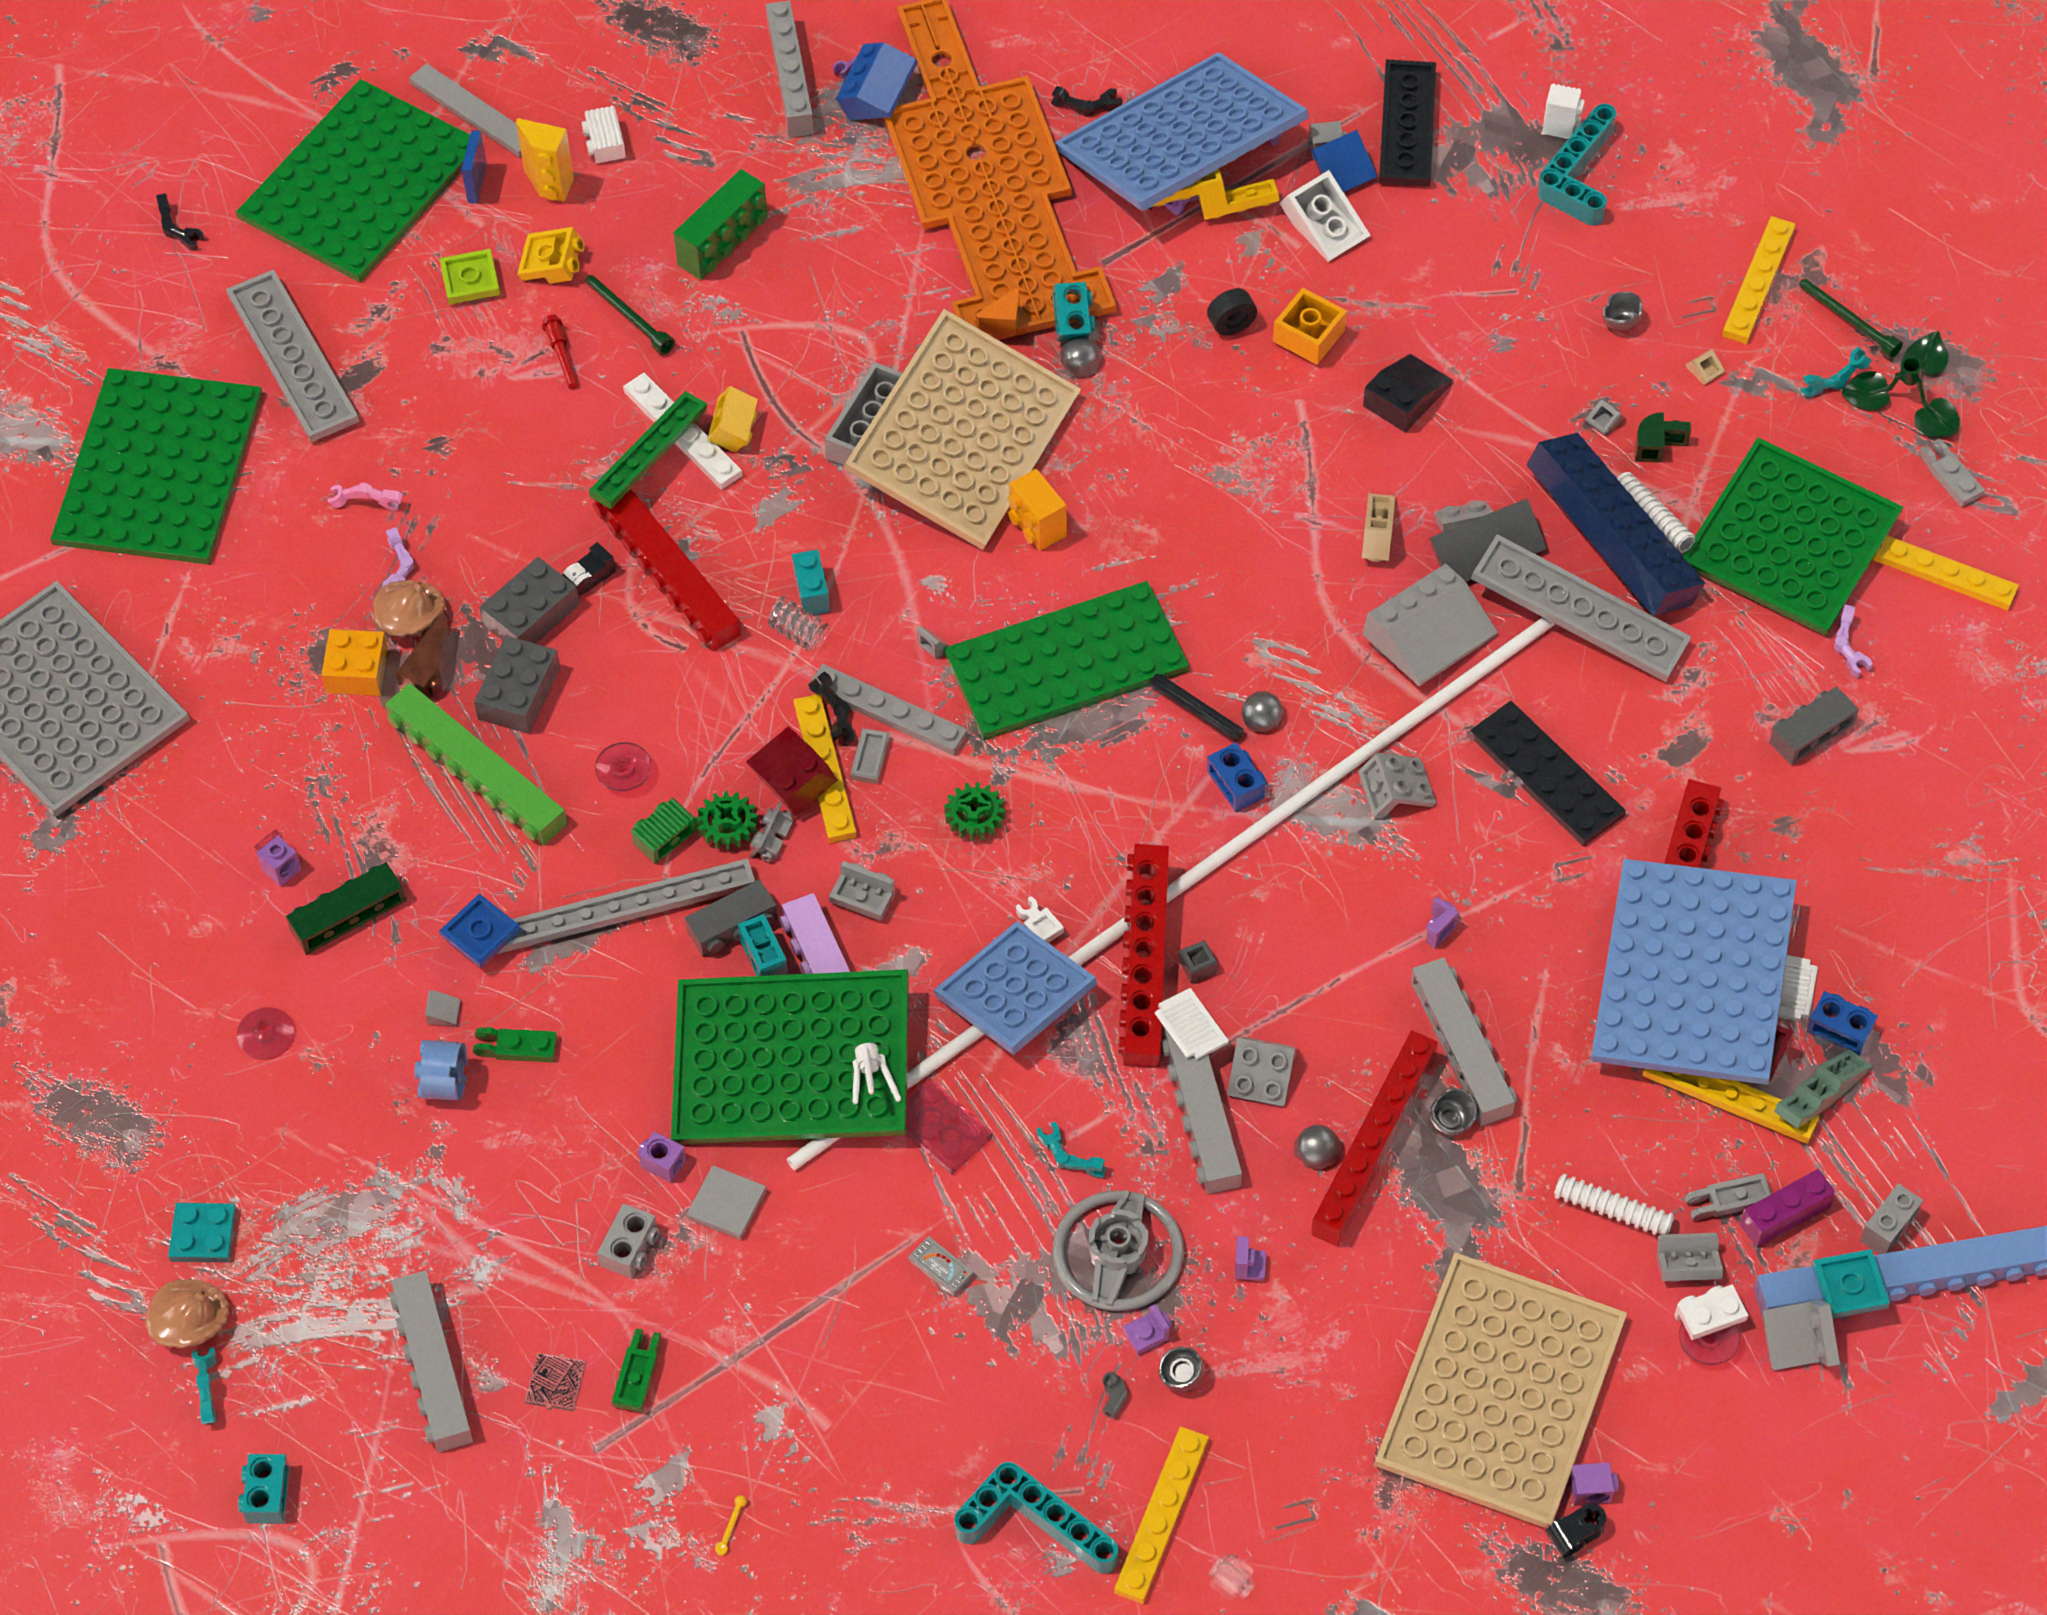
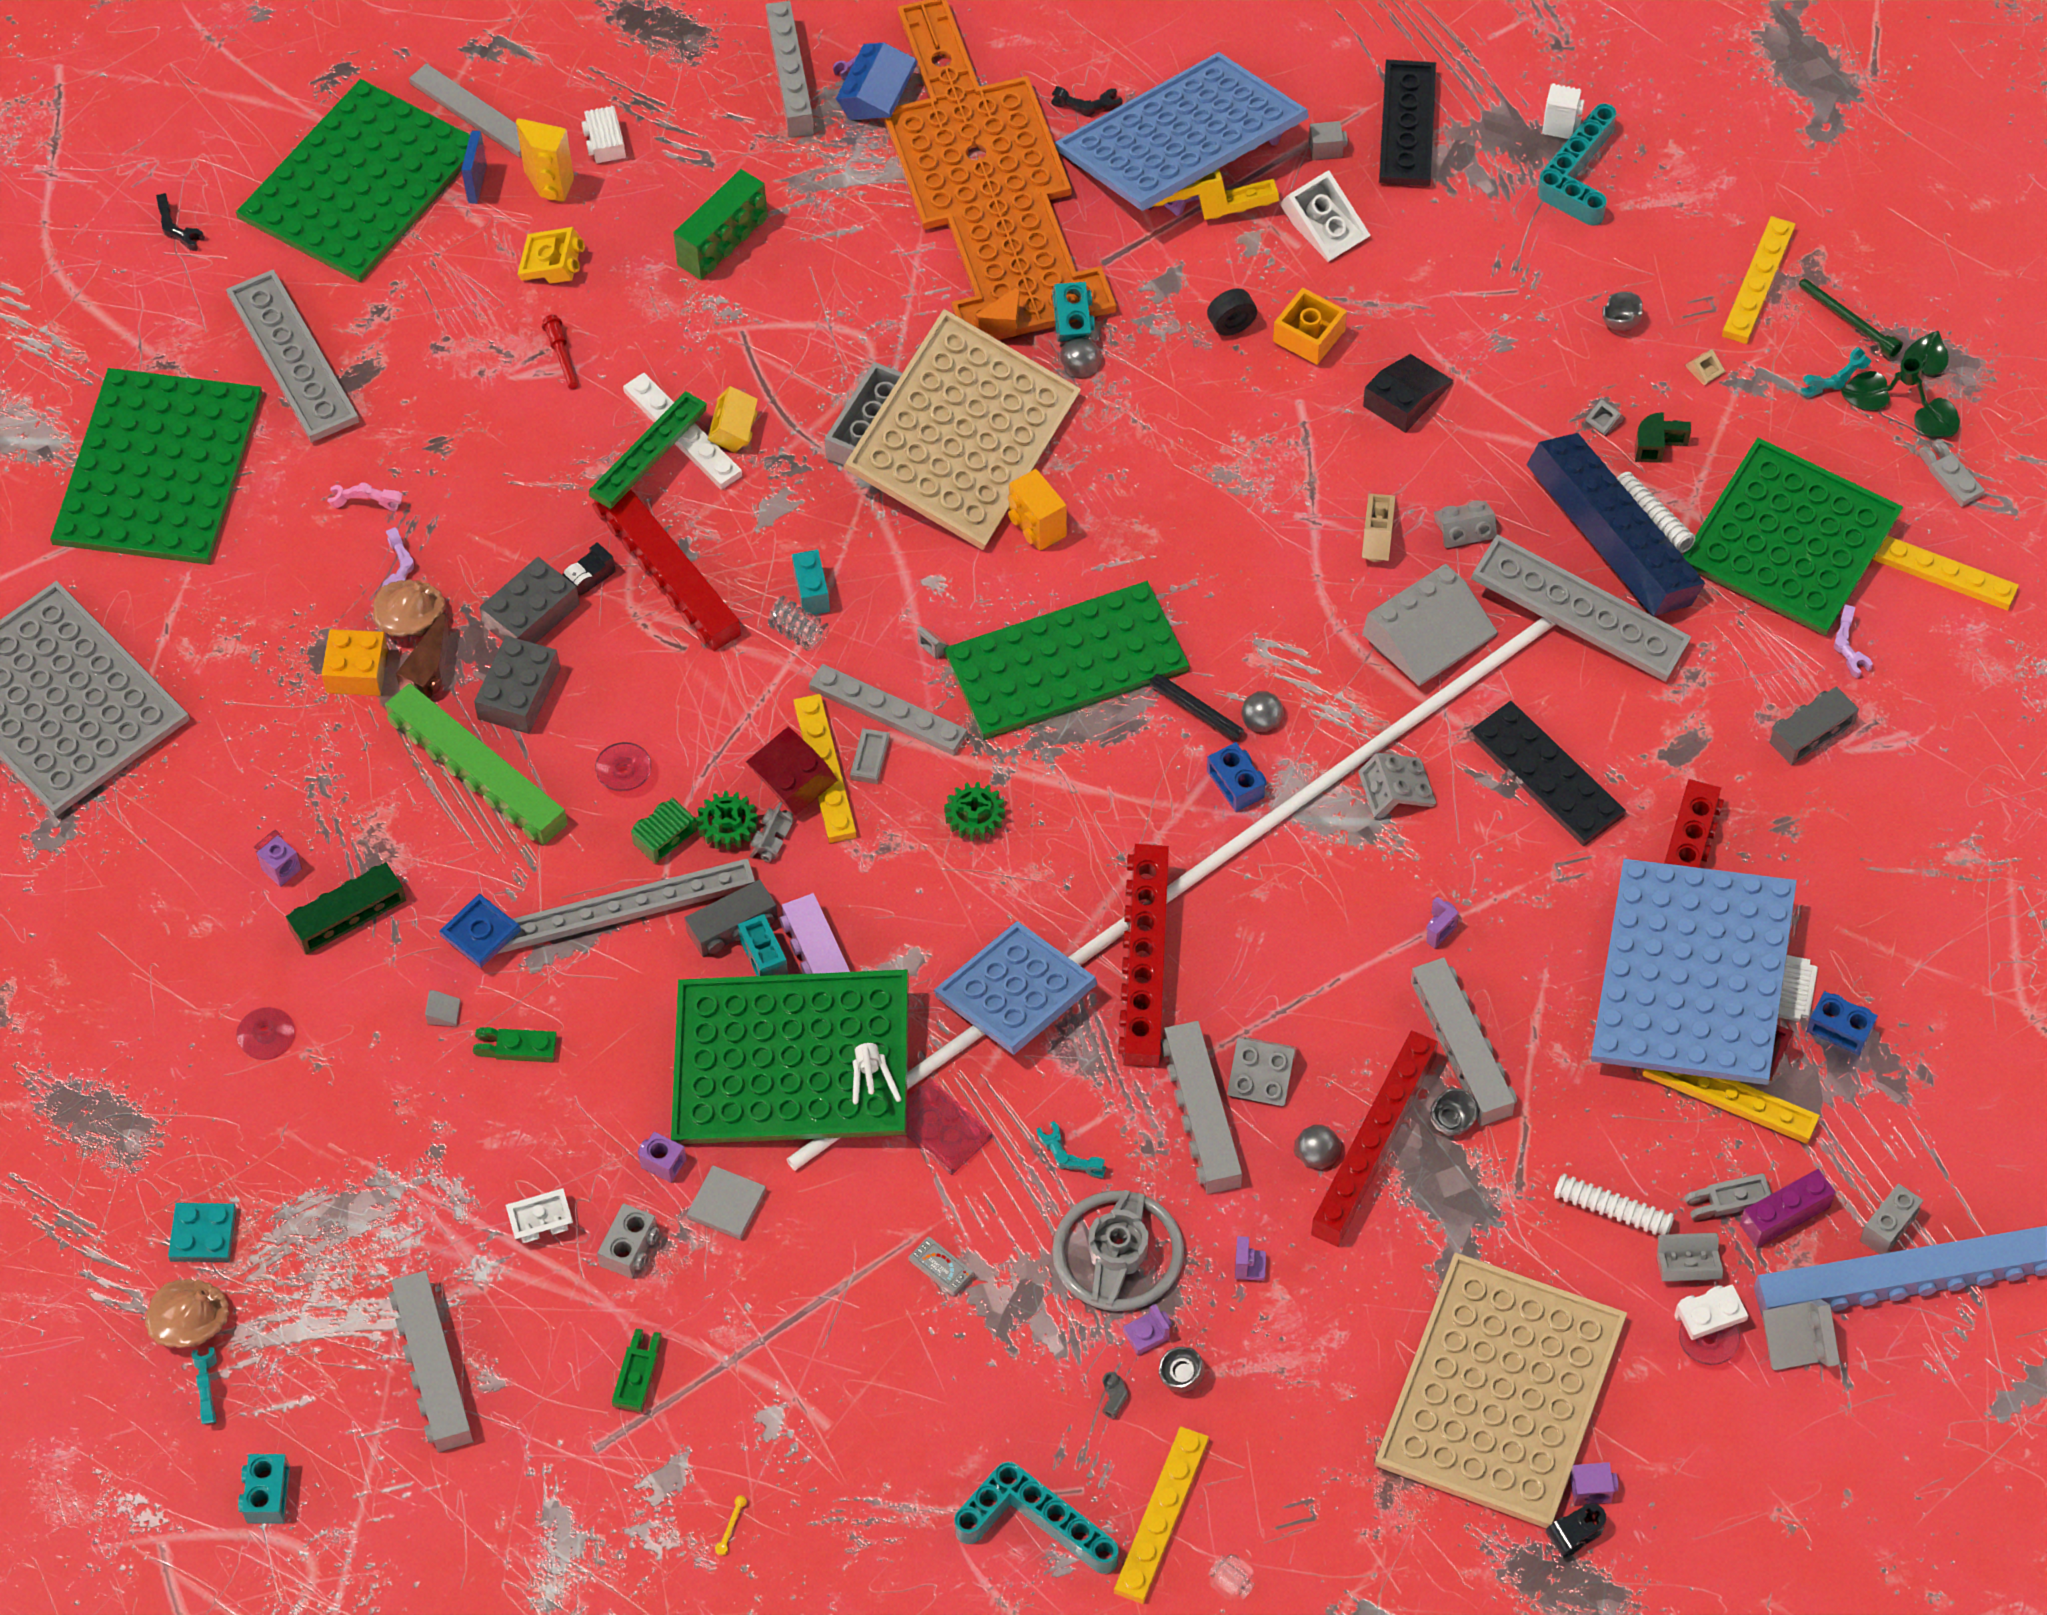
medium blue brick [415,1040,467,1100] -> none
lime plate [439,249,500,305] -> none
clear piece [525,1353,586,1411] -> none
dark green piece [586,275,675,355] -> none
black piece [808,671,855,746] -> none
light grey bracket [829,861,895,921] -> none
white plate [1016,896,1064,943] -> none
white window [1155,988,1229,1060] -> none
dark grey slope [1179,940,1217,983] -> none
blue tile [1310,130,1378,192] -> none
dark grey tile [1429,498,1547,582] -> none
sand green slope [1774,1049,1872,1128] -> none
teal plate [1812,1249,1890,1319] -> none
none -> white bracket [506,1188,573,1243]

